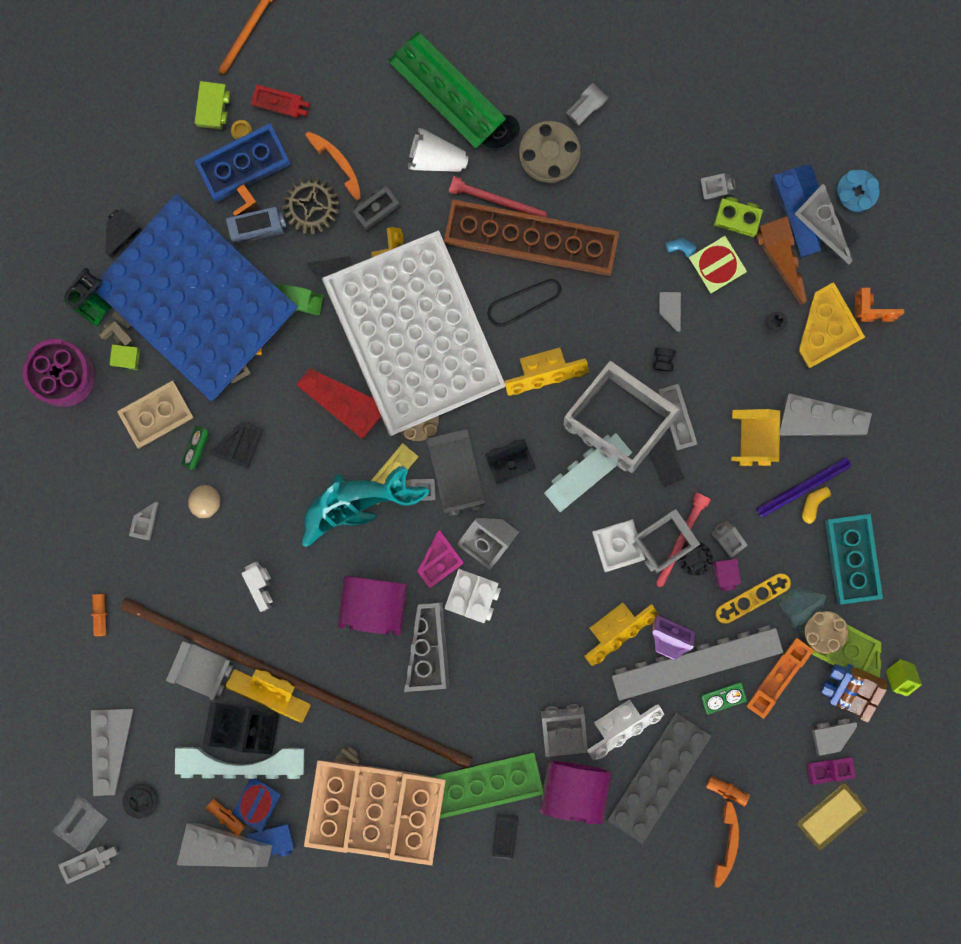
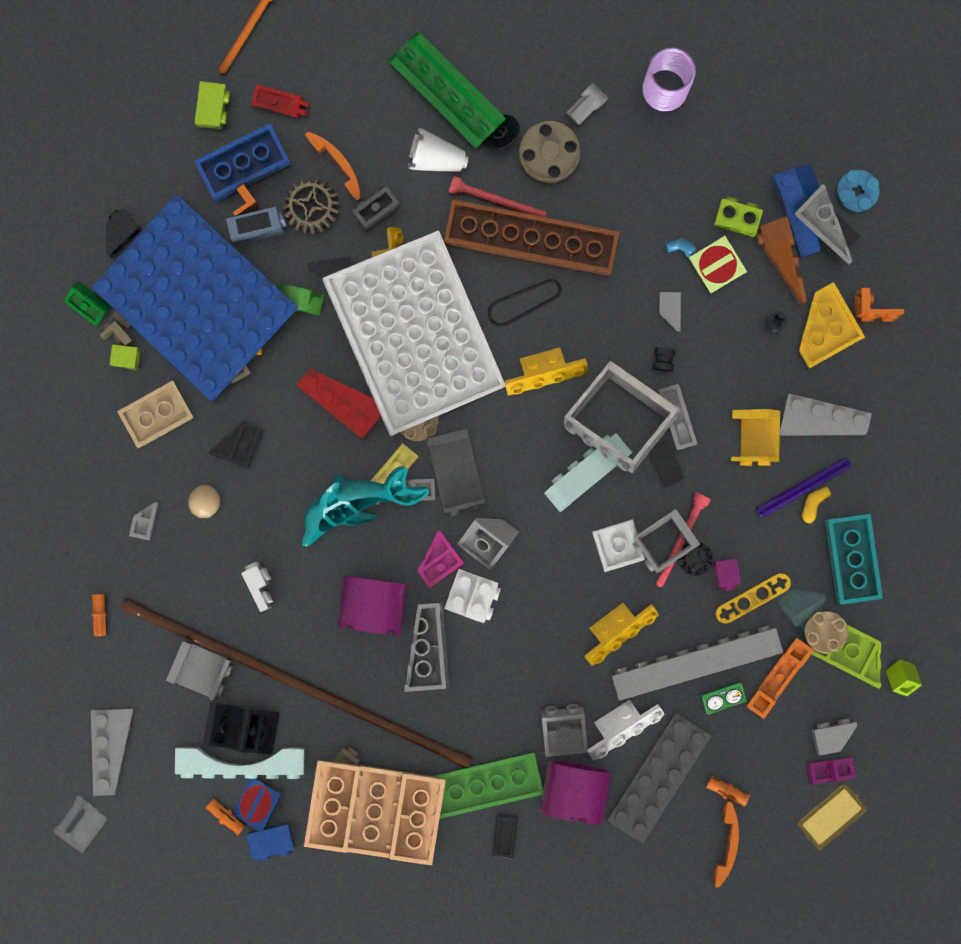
magenta brick [22,339,96,407] -> none
light grey hinge [58,845,119,884] -> none
black piece [64,268,104,309] -> none
black gear [123,784,157,819] -> none
light grey wedge [177,823,273,867] -> none
green slope [181,426,210,470] -> none
yellow bracket [226,669,311,723] -> none
yellow plate [231,120,252,140] -> none
black bracket [485,439,536,484] -> none
medium lavender slope [652,615,695,660] -> none
light grey bracket [701,173,736,200] -> none
light grey bracket [711,521,747,558] -> none
hips [821,663,887,723] -> none
none -> lavender piece [642,47,696,111]

